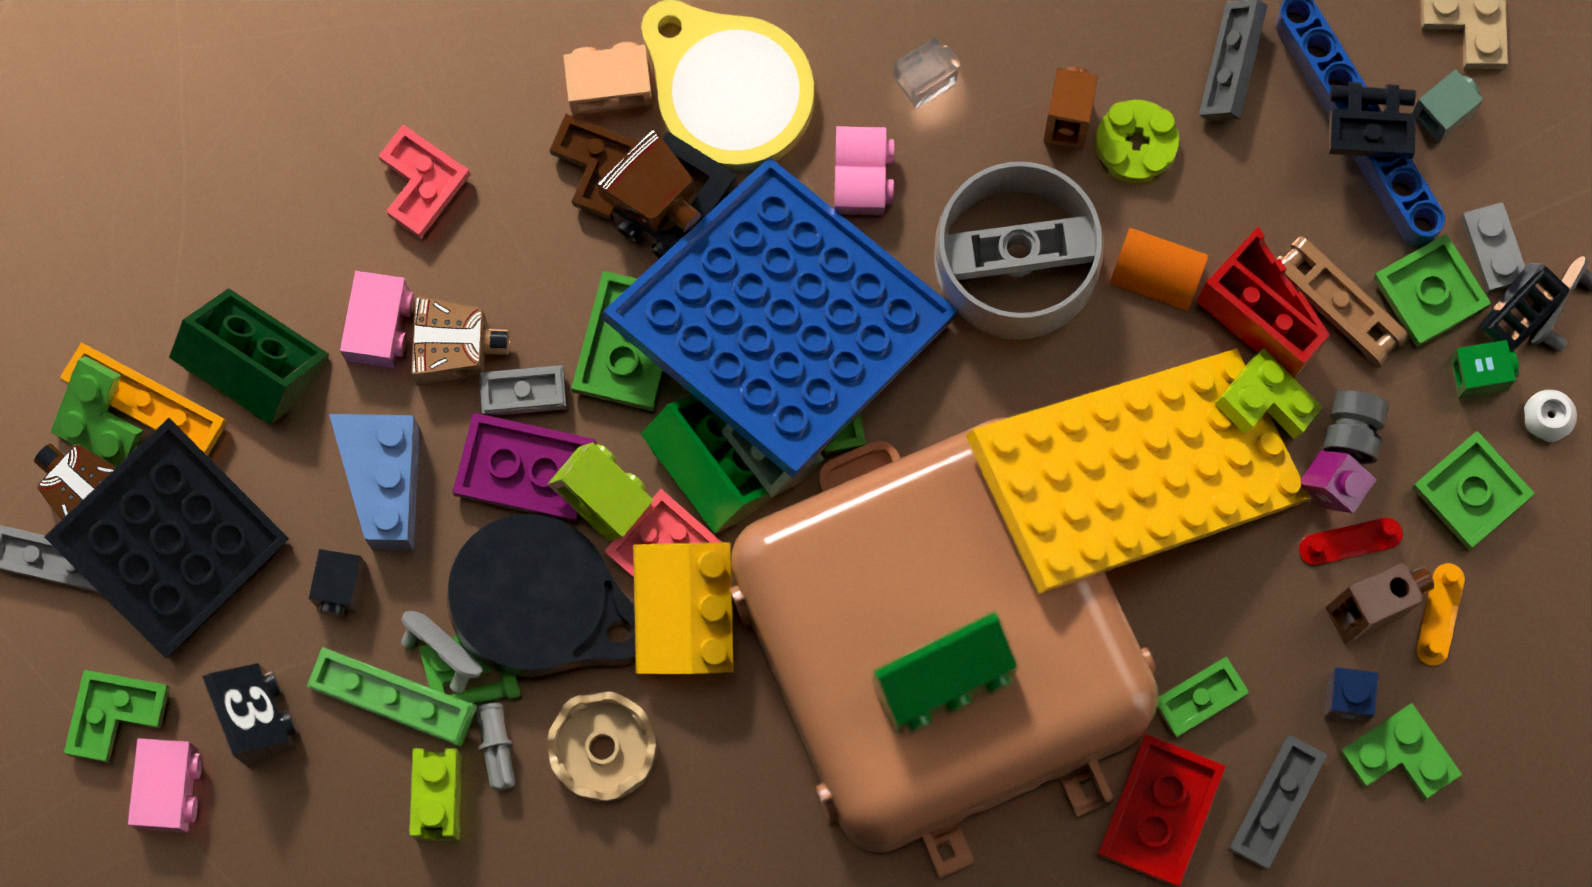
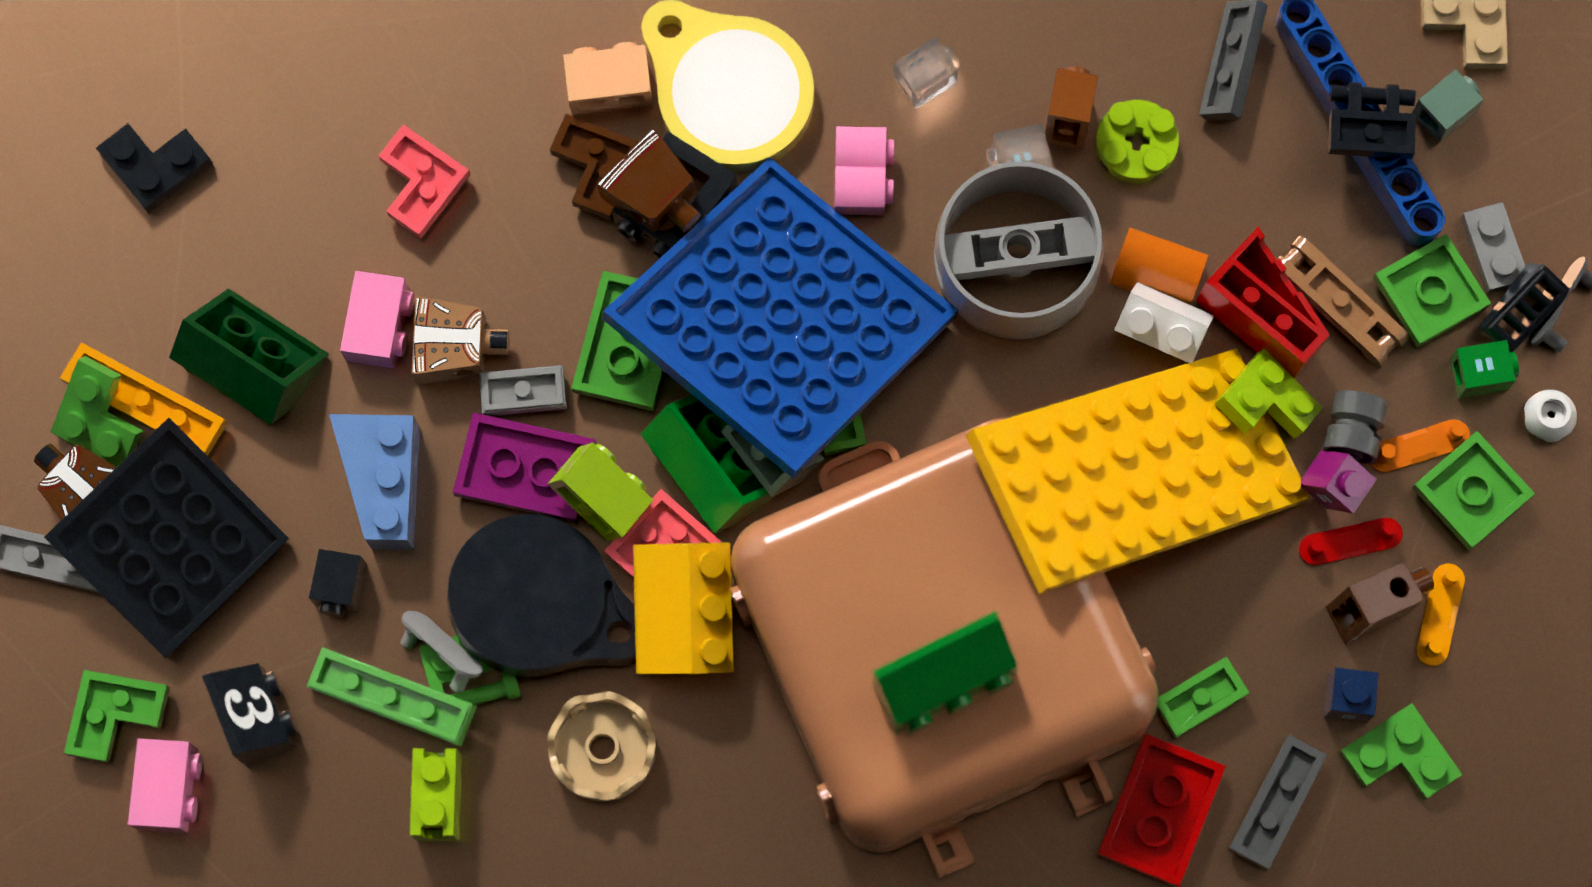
light grey axle [475,703,515,791] -> none
none -> black plate [96,123,213,213]
none -> clear brick [986,124,1052,167]
none -> white brick [1114,282,1214,363]
none -> orange piece [1370,419,1470,473]

